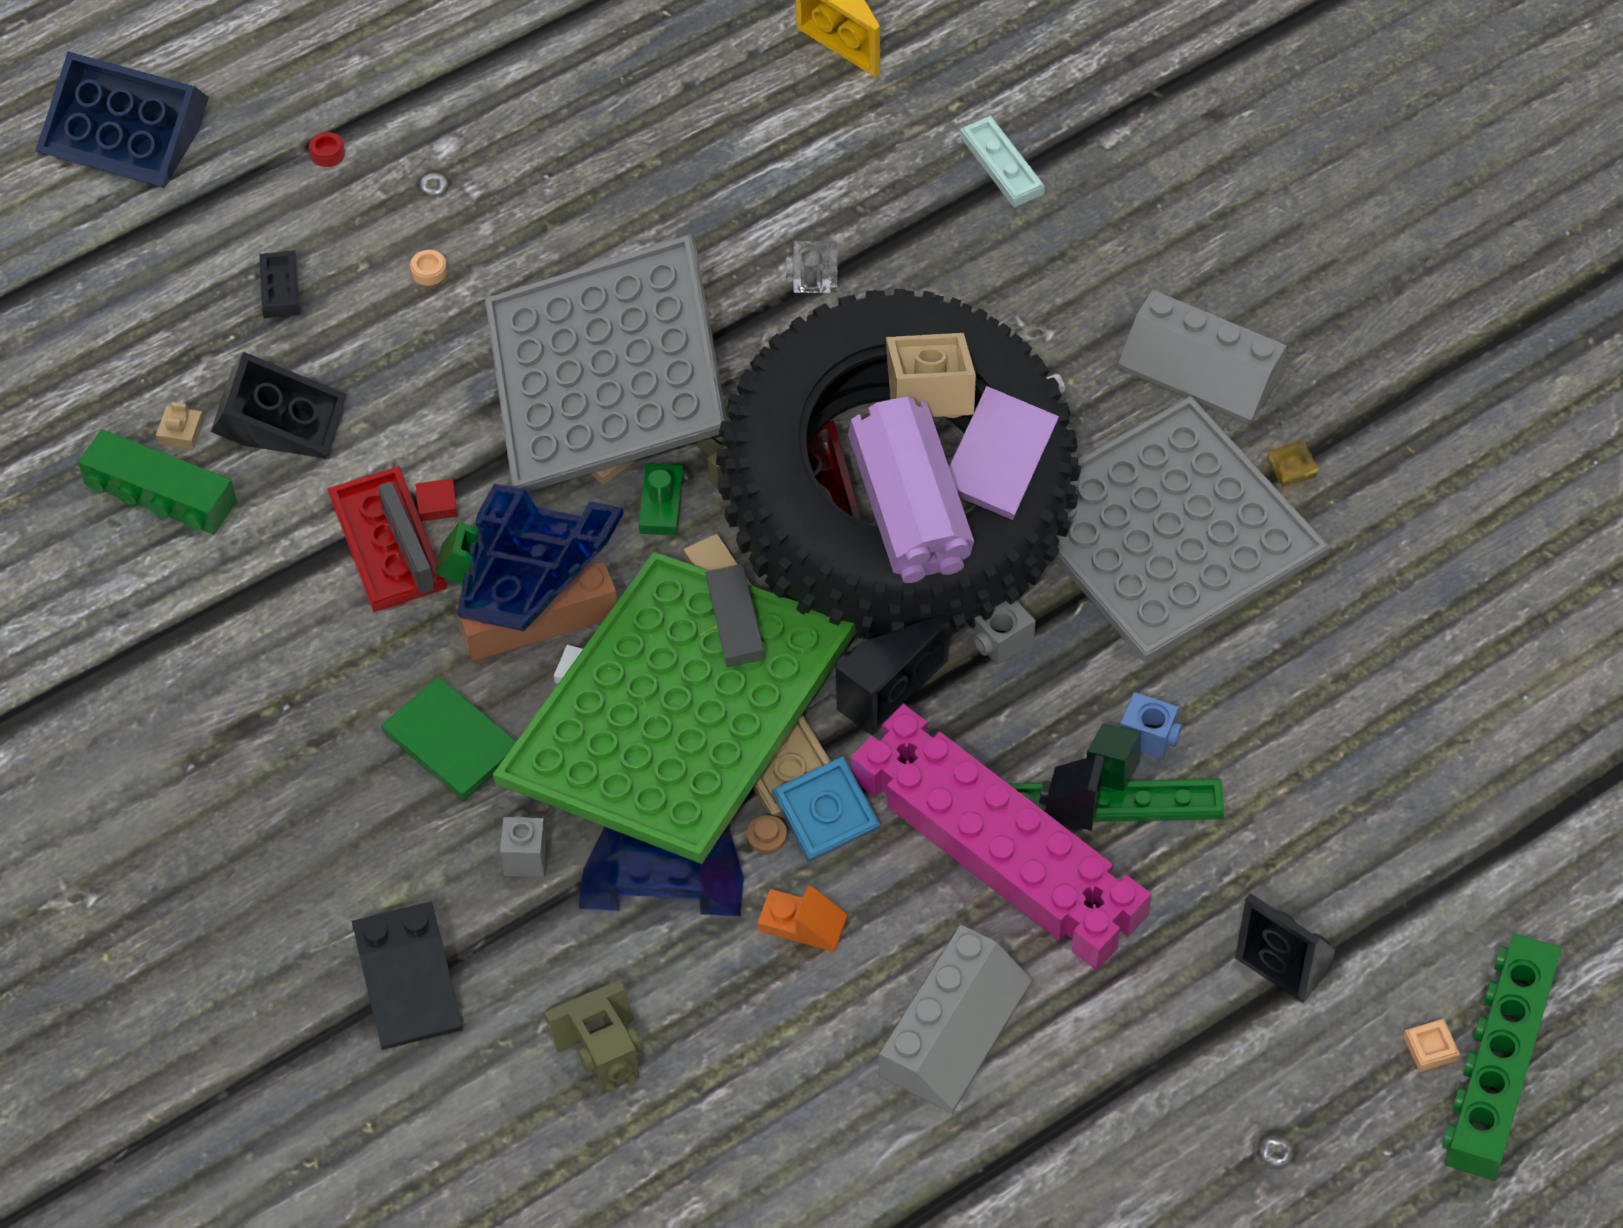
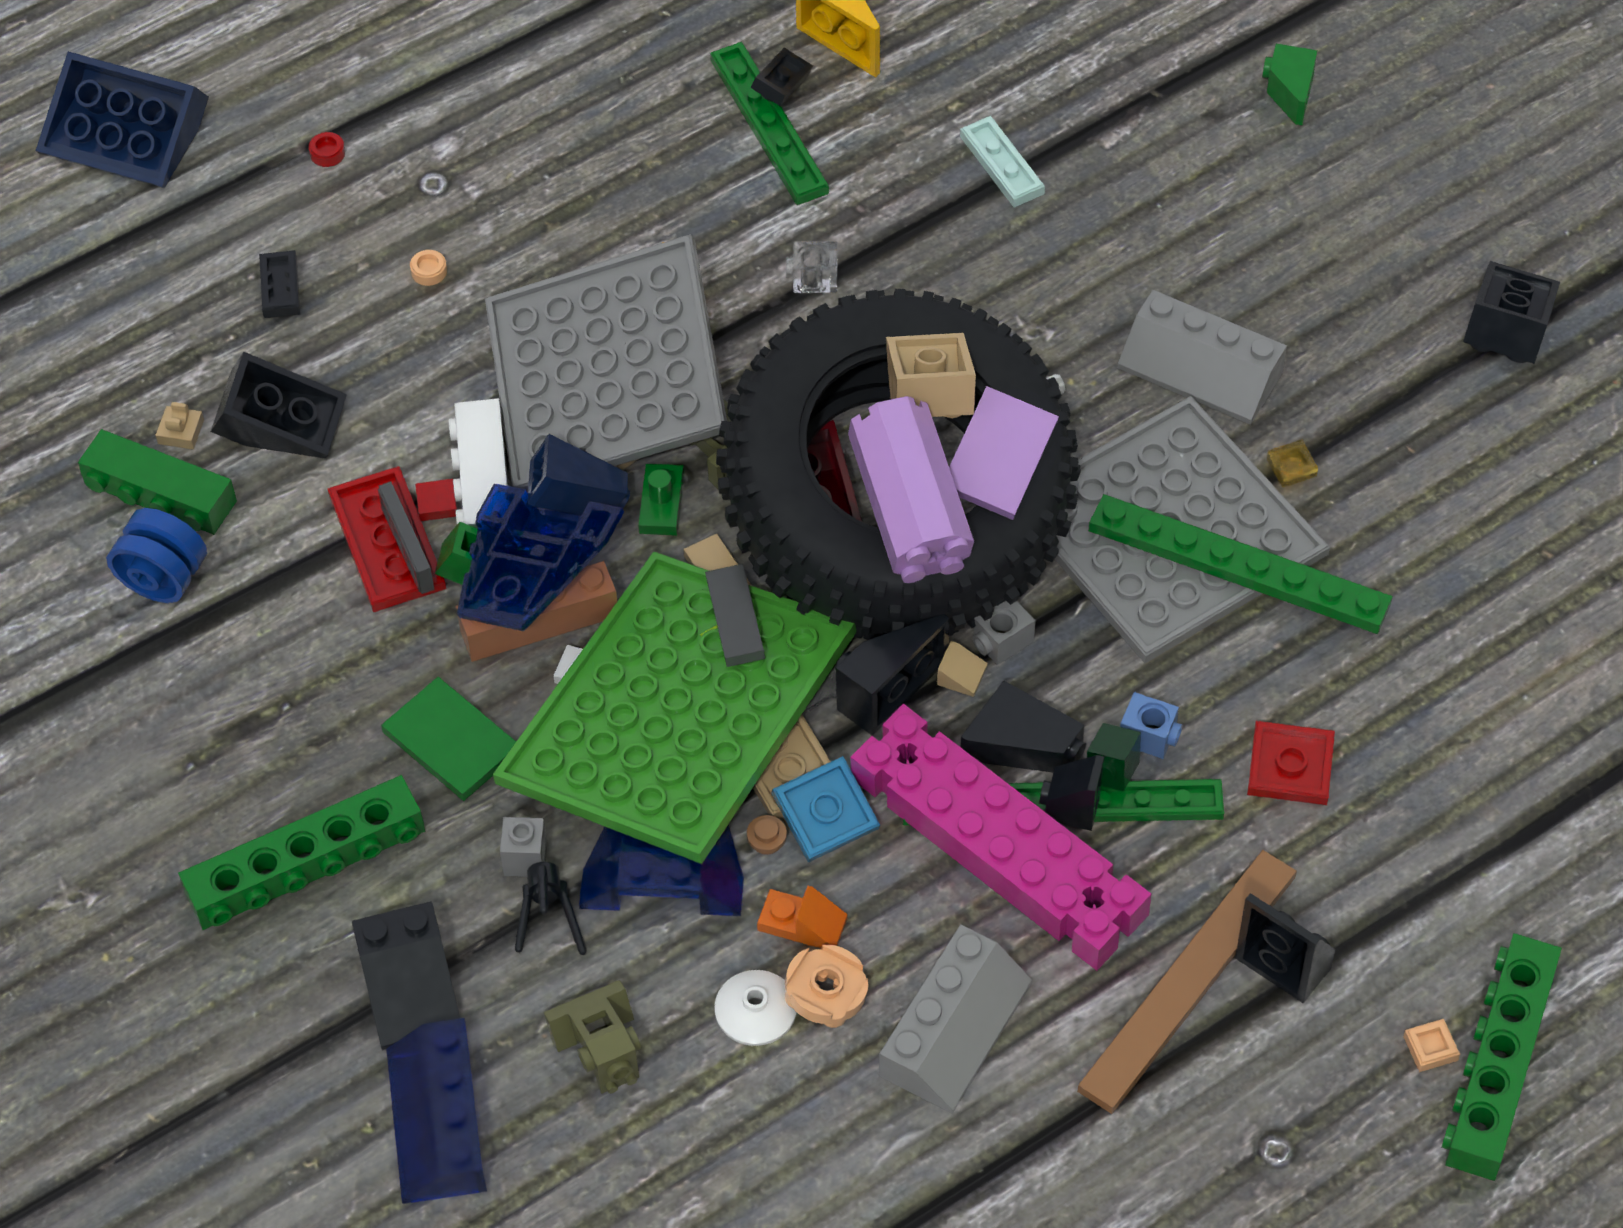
none -> blue wheel [106,508,207,603]
none -> green brick [178,775,425,930]
none -> clear blue slope [386,1018,487,1204]
none -> white brick [449,398,513,542]
none -> black plant [515,862,587,955]
none -> dark blue slope [527,434,630,521]
none -> green tile [710,42,829,205]
none -> white dish [715,970,797,1046]
none -> black plate [751,48,813,106]
none -> light nougat plate [785,945,868,1028]
none -> tan slope [937,641,988,697]
none -> black slope [961,681,1086,773]
none -> medium nougat tile [1077,850,1297,1114]
none -> green plate [1088,494,1393,634]
none -> red tile [1247,721,1335,805]
none -> green slope [1262,43,1318,126]
none -> black slope [1463,261,1560,364]

